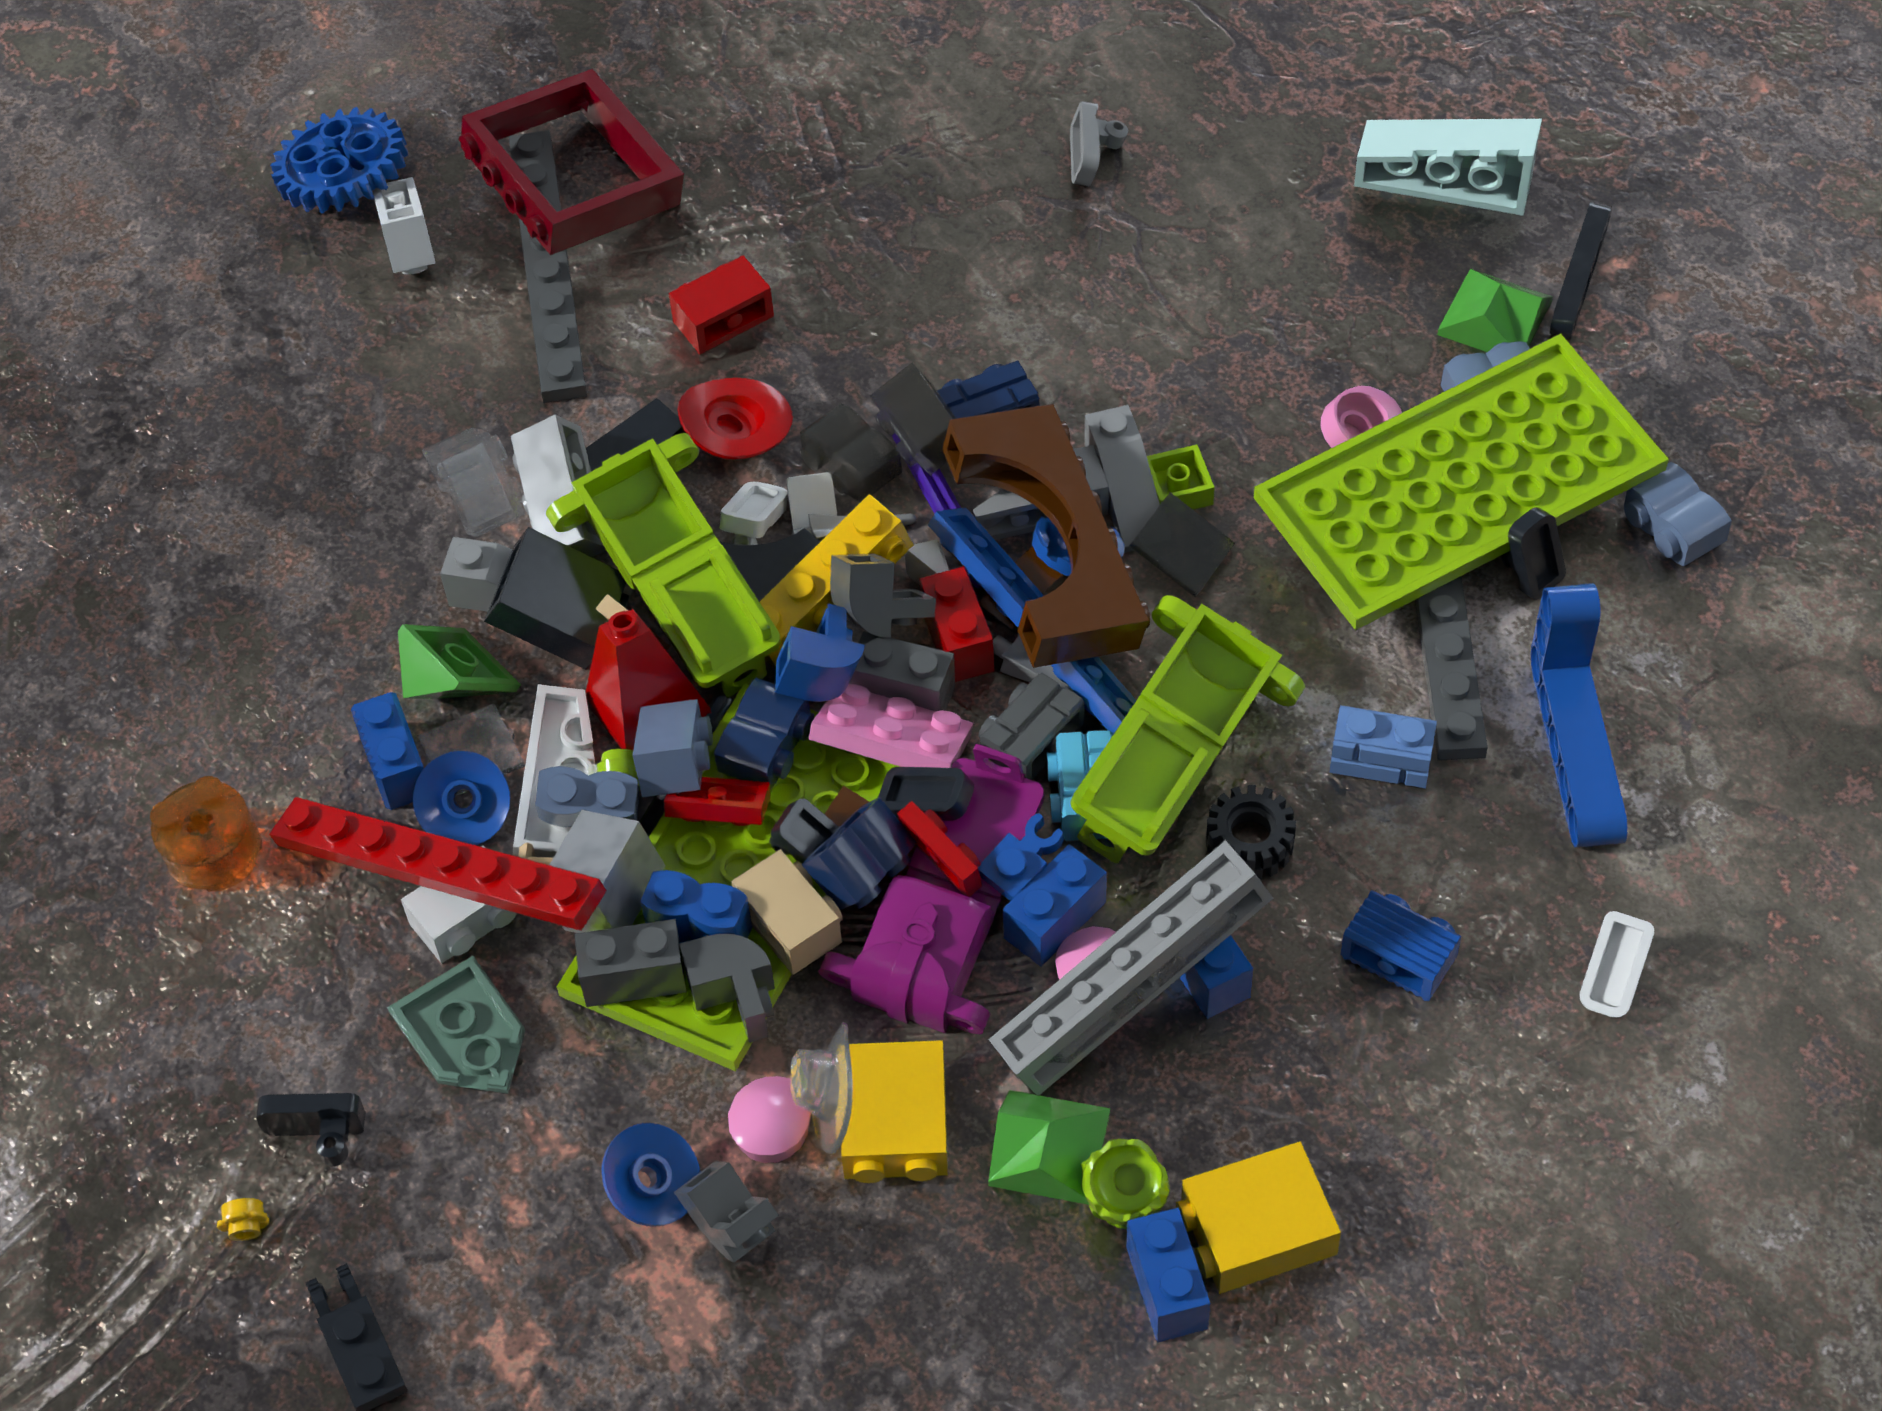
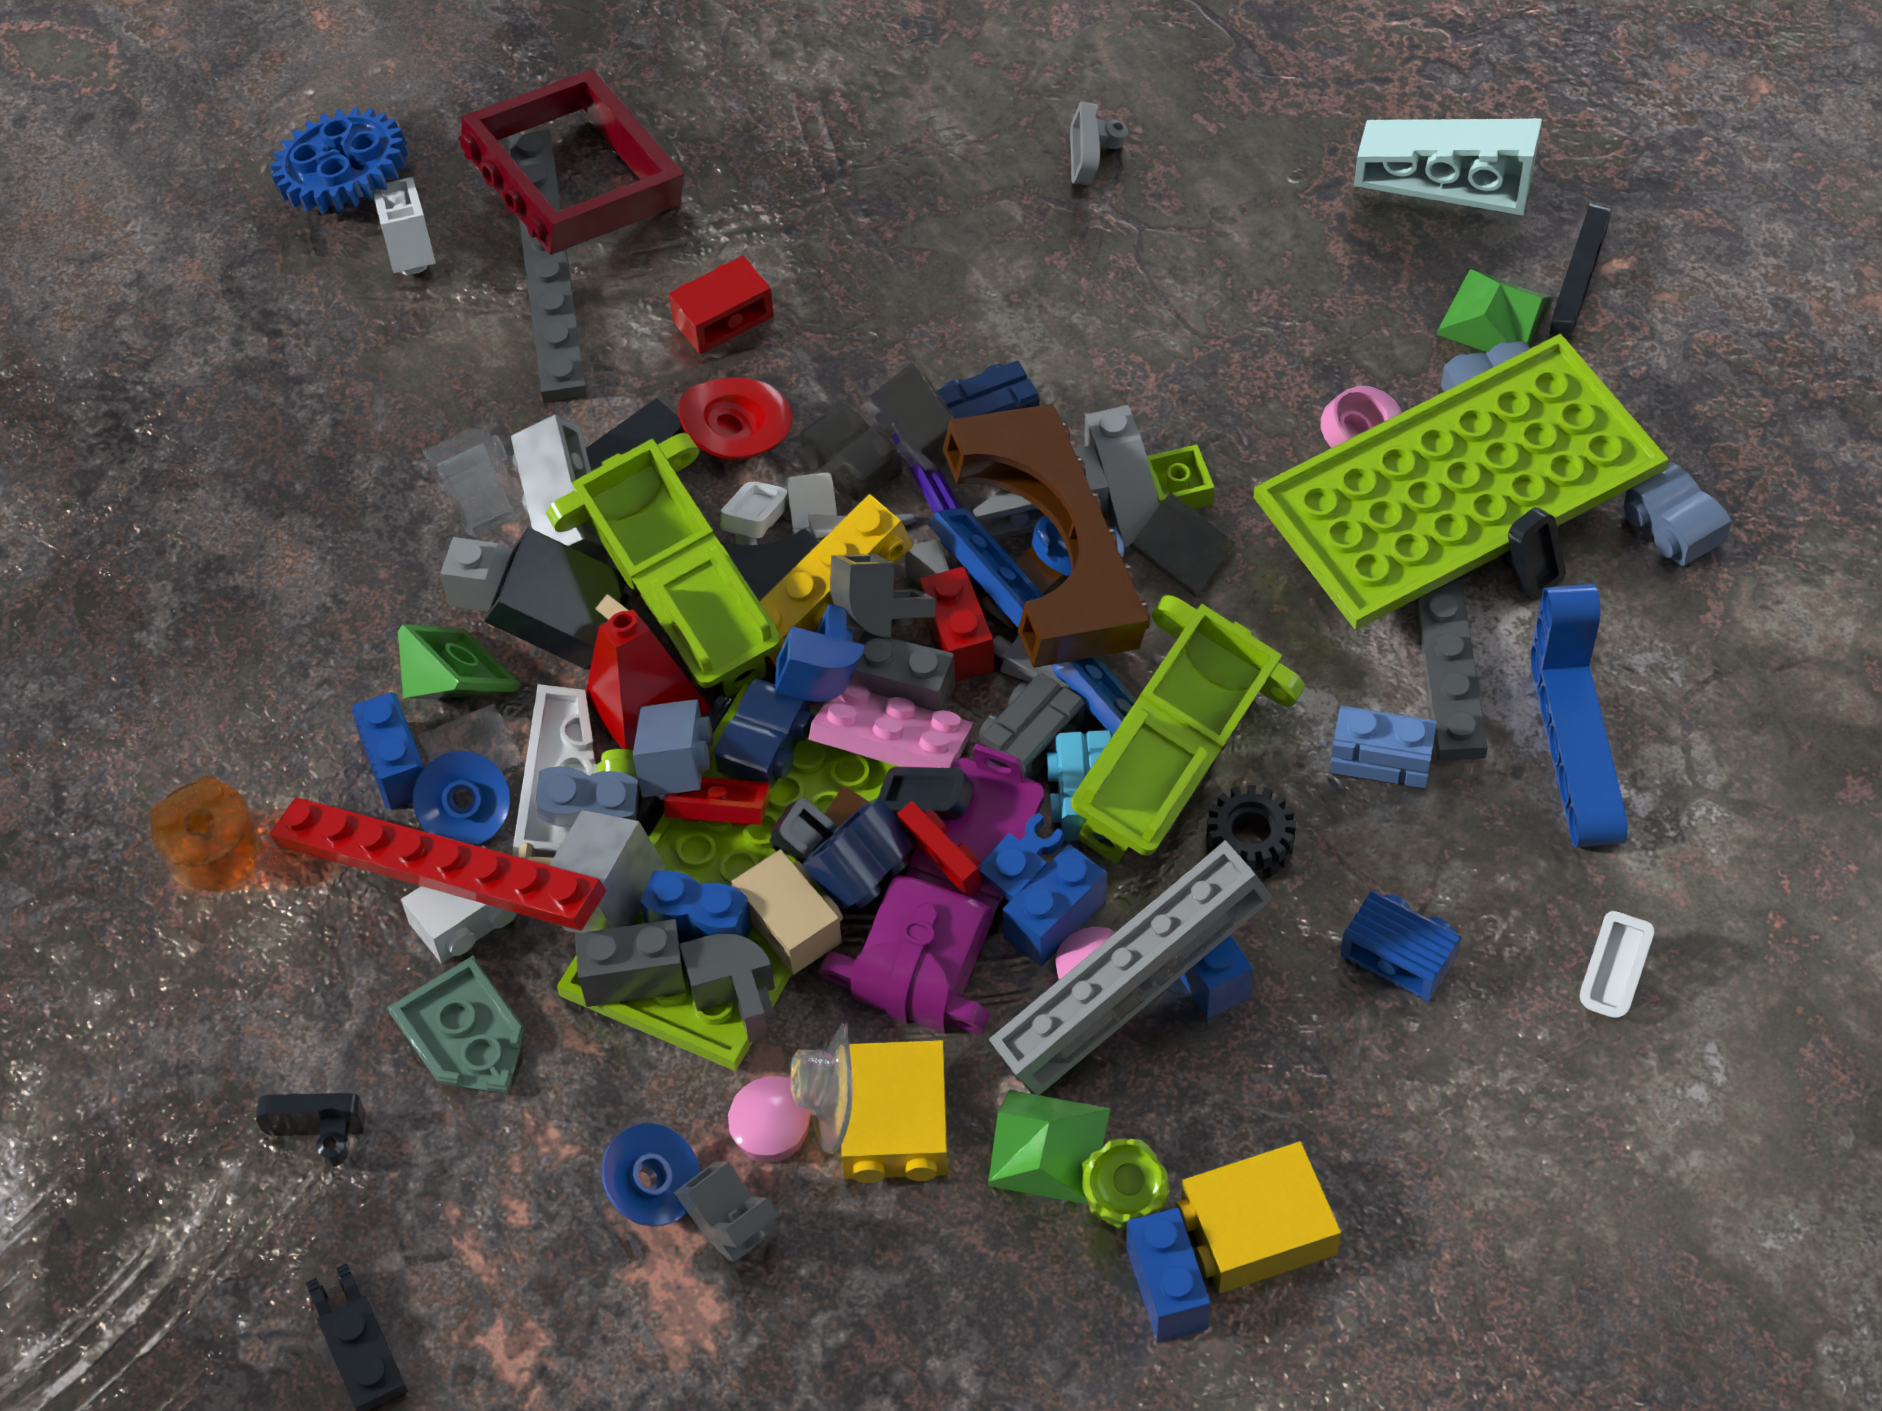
yellow plate [217,1198,269,1241] -> none

